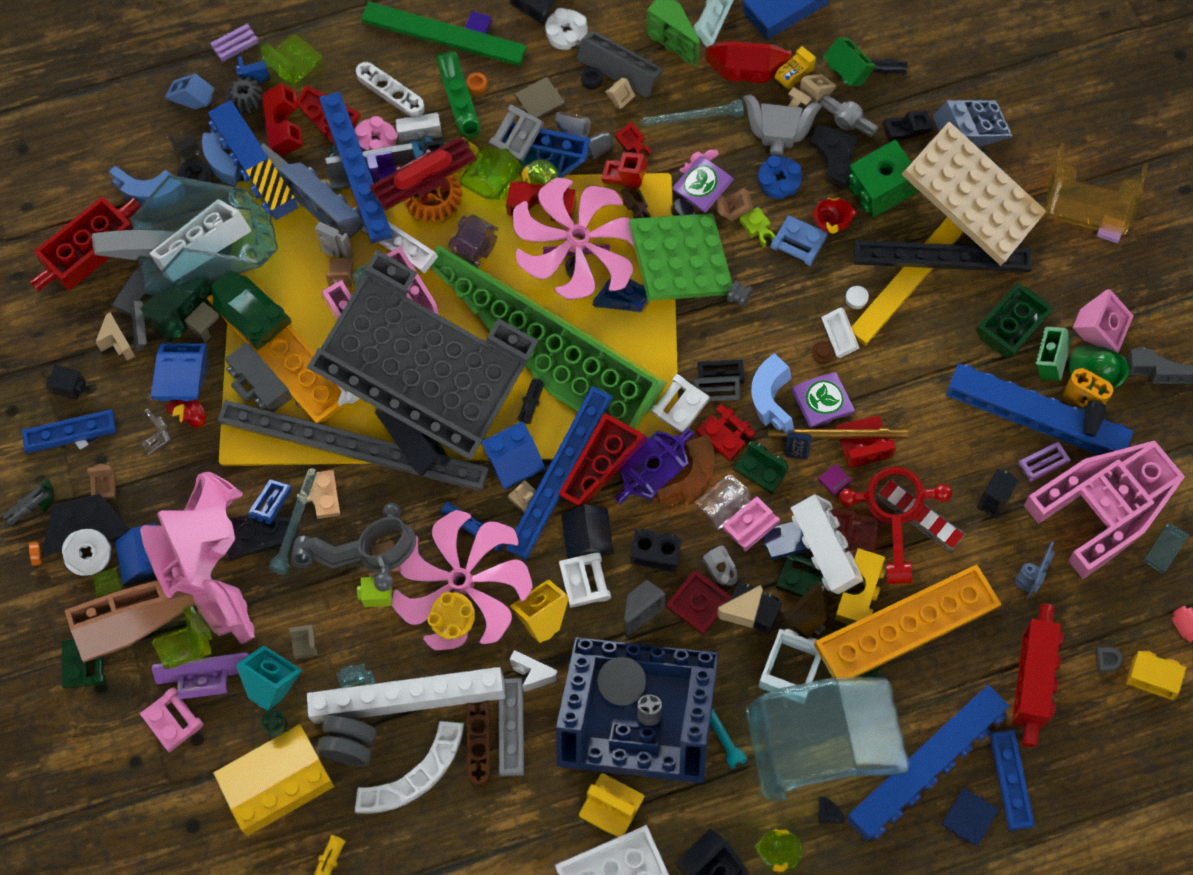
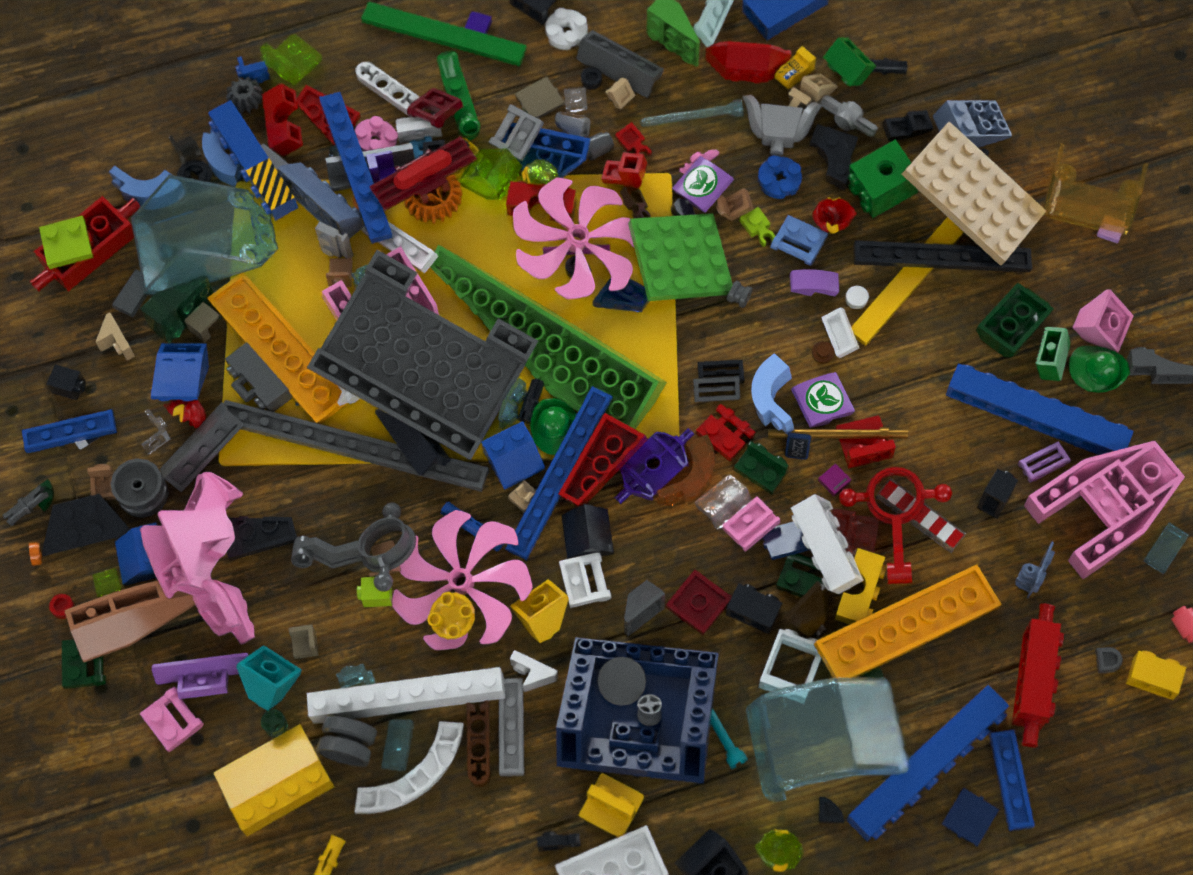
white plate [62,529,111,576] -> none
light grey slope [91,230,176,260] -> none
dark grey tile [131,301,147,351] -> none
white wedge [149,199,252,280] -> none
clear neon green bracket [152,606,212,669] -> none
medium blue slope [165,73,215,109] -> none
lavender tile [211,24,259,62] -> none
dark green slope [211,271,292,351] -> none
blue tile [248,479,291,524] -> none
clear light blue piece [269,468,317,575] -> none
light nougat plate [297,470,340,519] -> none
brick [448,214,498,266] -> none
orange tile [466,73,487,95] -> none
black brick [630,529,682,572] -> none
white plate [649,374,710,434] -> none
light grey rock [703,546,738,587] -> none
tan slope [717,586,763,628] -> none
light orange connector [1062,368,1113,410] -> none
black cone [1082,401,1107,437] -> none
none -> lime plate [39,216,94,269]
none -> red tile [49,594,75,619]
none -> dark grey wheel [110,458,169,518]
none -> dark grey panel [160,402,244,492]
none -> clear light blue slope [381,719,414,771]
none -> dark red plate [407,87,463,128]
none -> clear light blue slope [498,378,527,429]
none -> green hat [530,398,577,455]
none -> black plate [537,832,580,852]
none -> clear plate [564,88,587,112]
none -> medium lavender slope [790,270,839,296]

